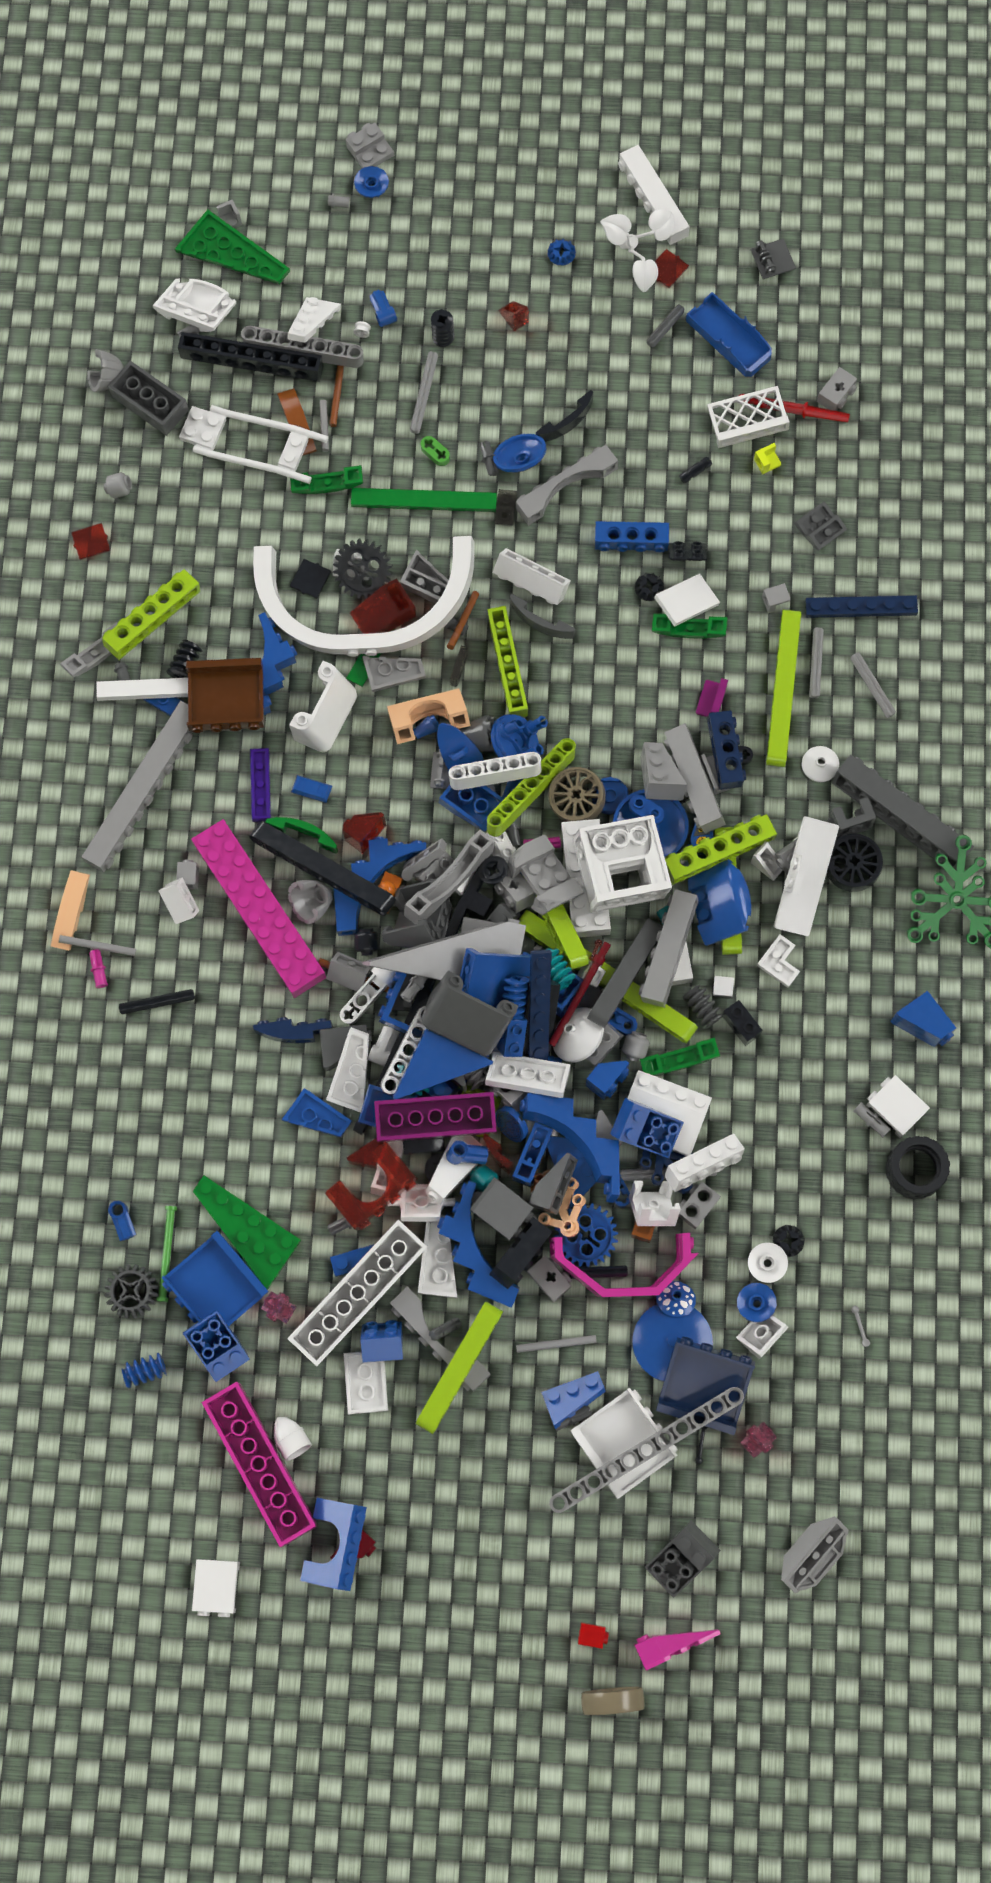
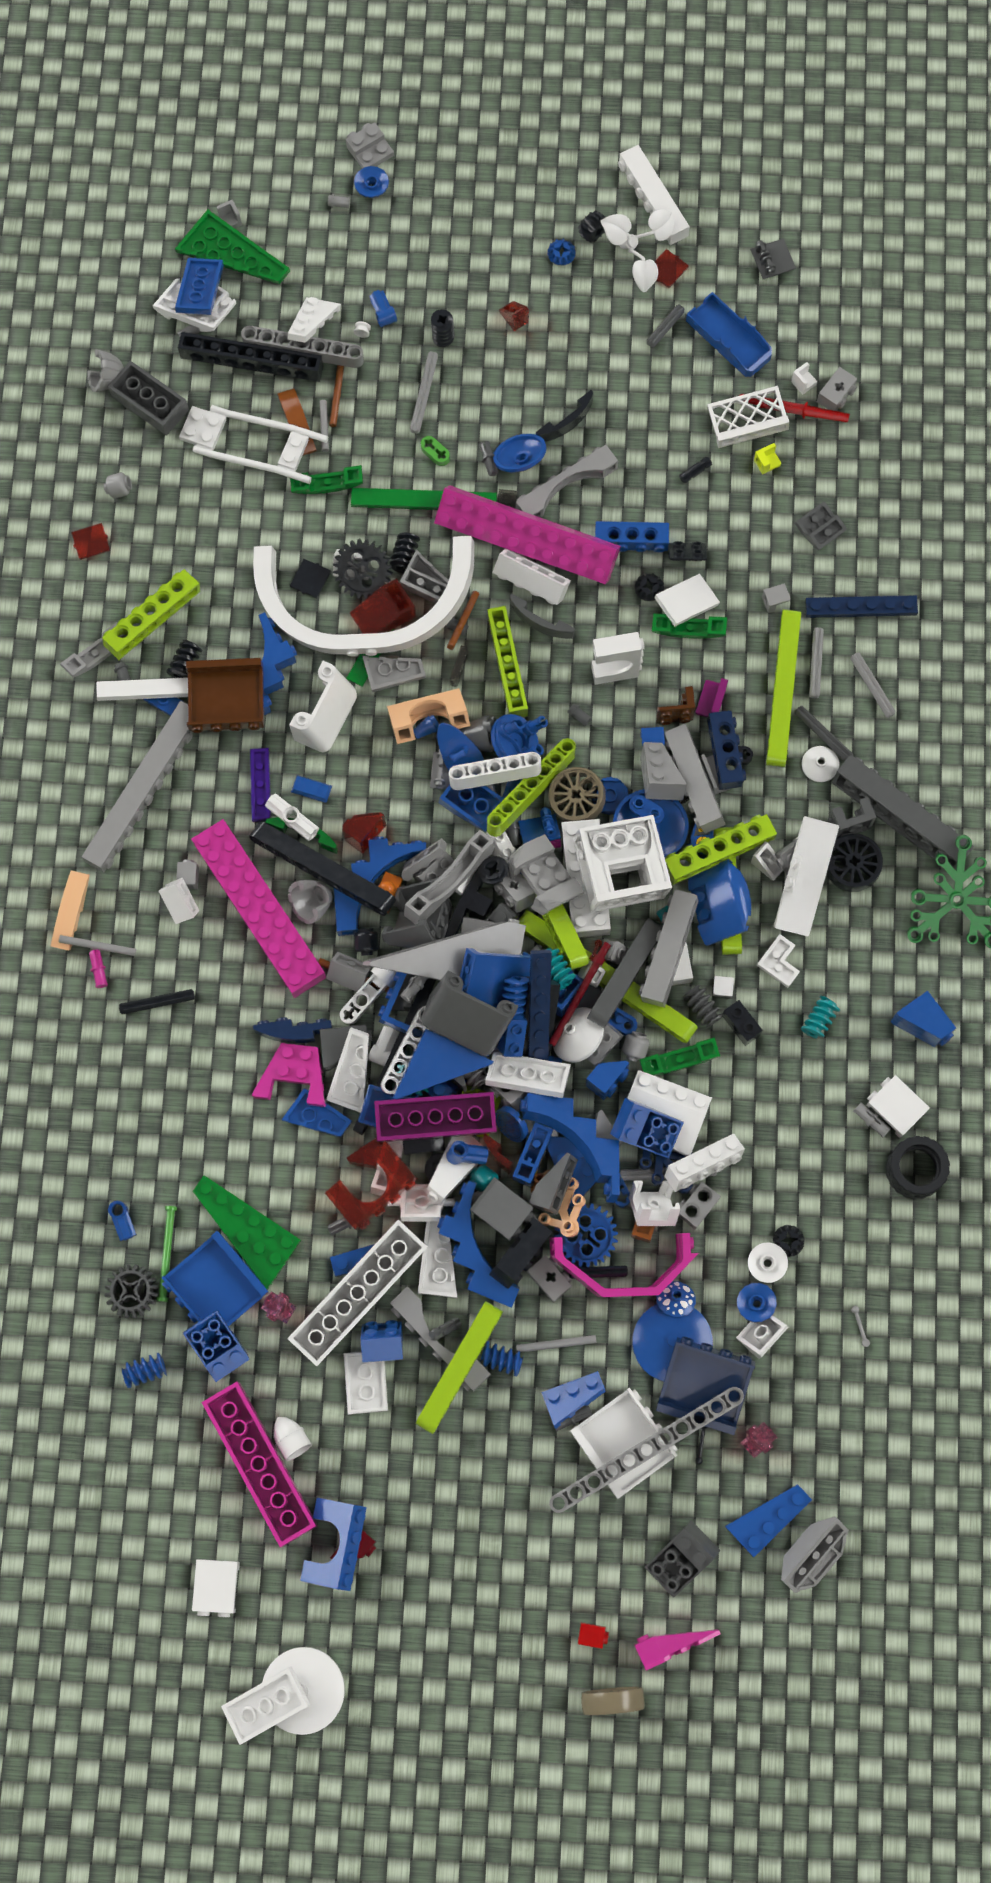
none -> blue plate [175,258,224,315]
none -> white plate [221,1666,310,1745]
none -> dark pink wing [252,1043,326,1107]
none -> white dish [262,1647,345,1735]
none -> white piece [265,793,319,841]
none -> black piece [389,532,420,573]
none -> dark pink brick [434,485,621,584]
none -> blue piece [480,1341,524,1377]
none -> blue hinge [518,807,561,844]
none -> dark grey pin [567,704,592,726]
none -> black gear [578,211,606,243]
none -> white arch [591,632,644,684]
none -> light grey bracket [604,940,628,965]
none -> blue panel [640,727,665,746]
none -> reddish brown bracket [656,686,695,725]
none -> blue wing [725,1484,812,1557]
none -> white panel [791,362,817,395]
none -> dark grey axle [795,706,854,761]
none -> teal piece [801,996,840,1039]

